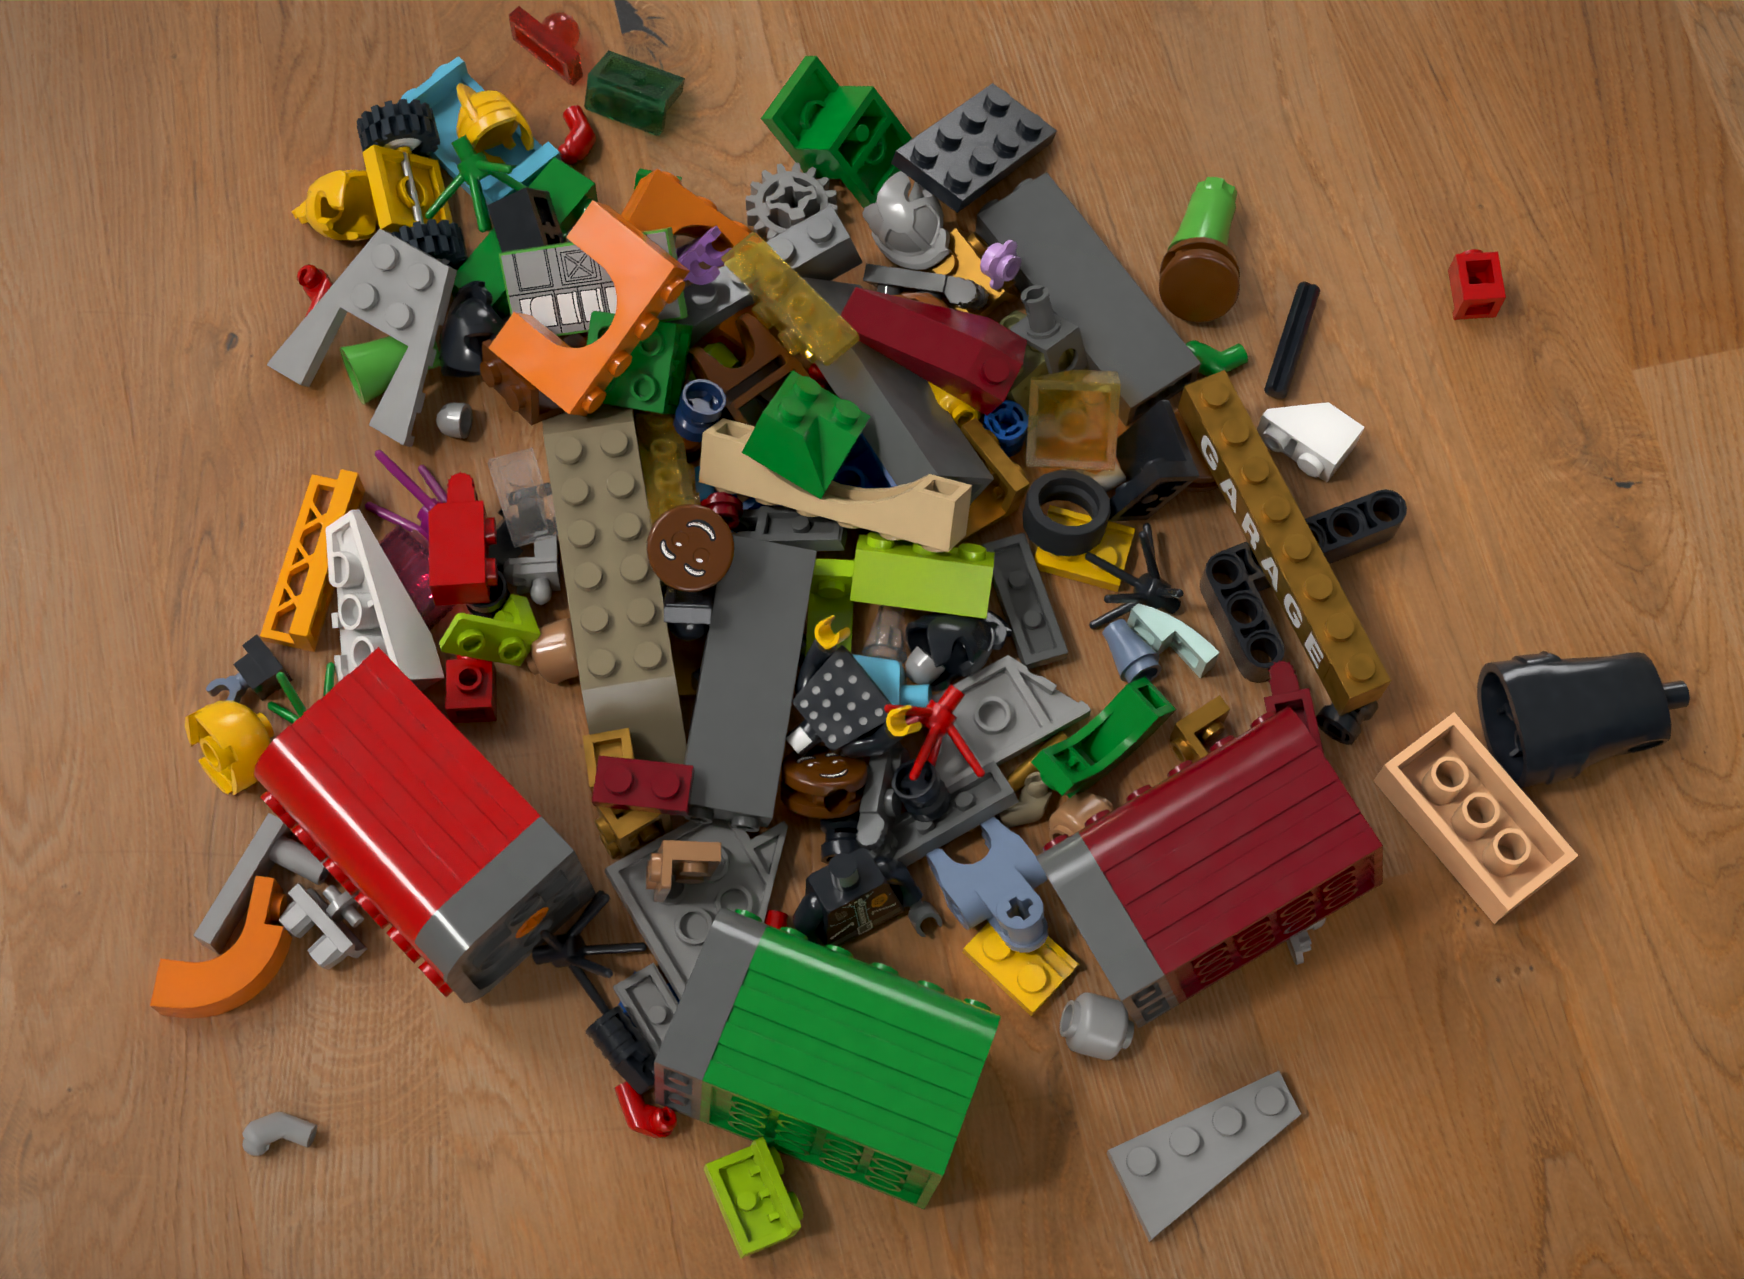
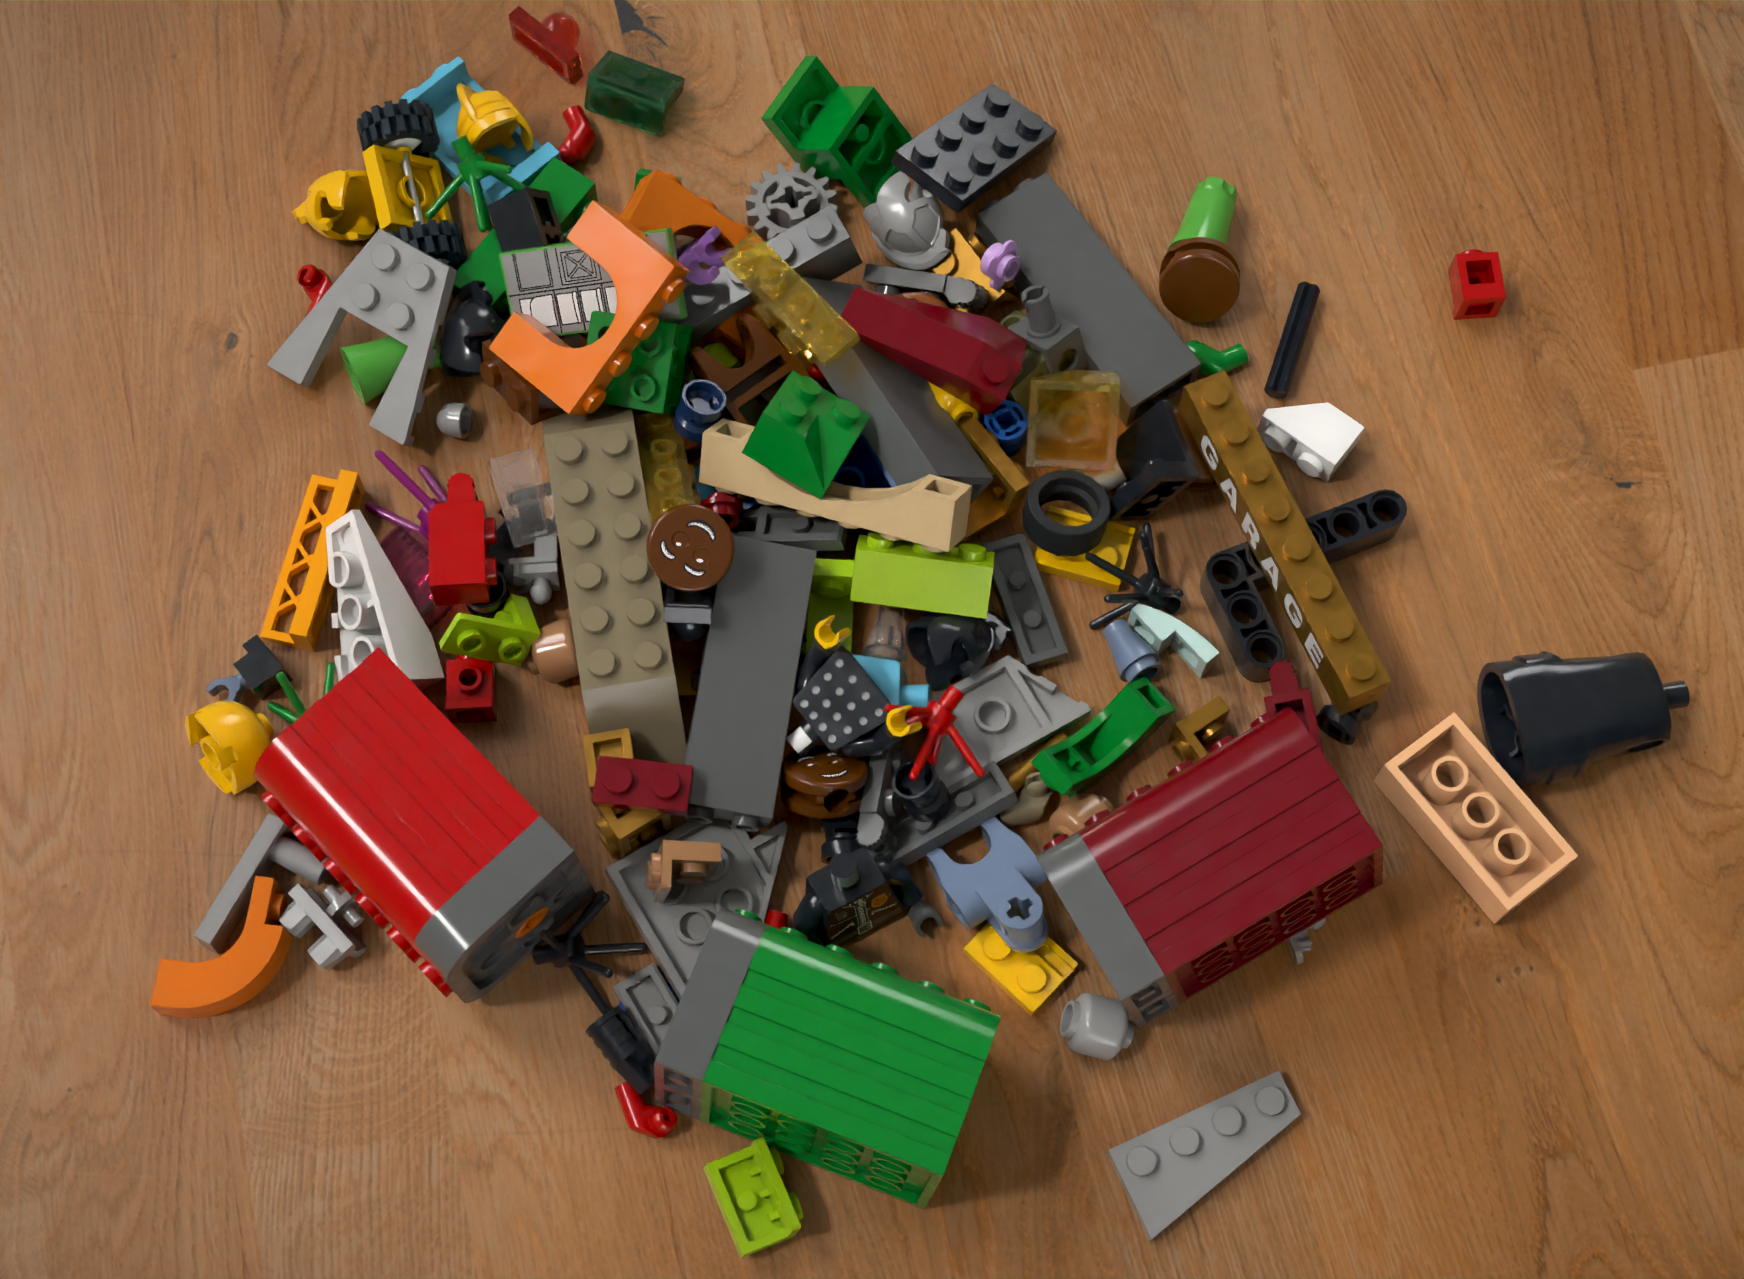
light grey arm [242,1112,318,1156] -> none
light grey hinge [905,646,946,685] -> none

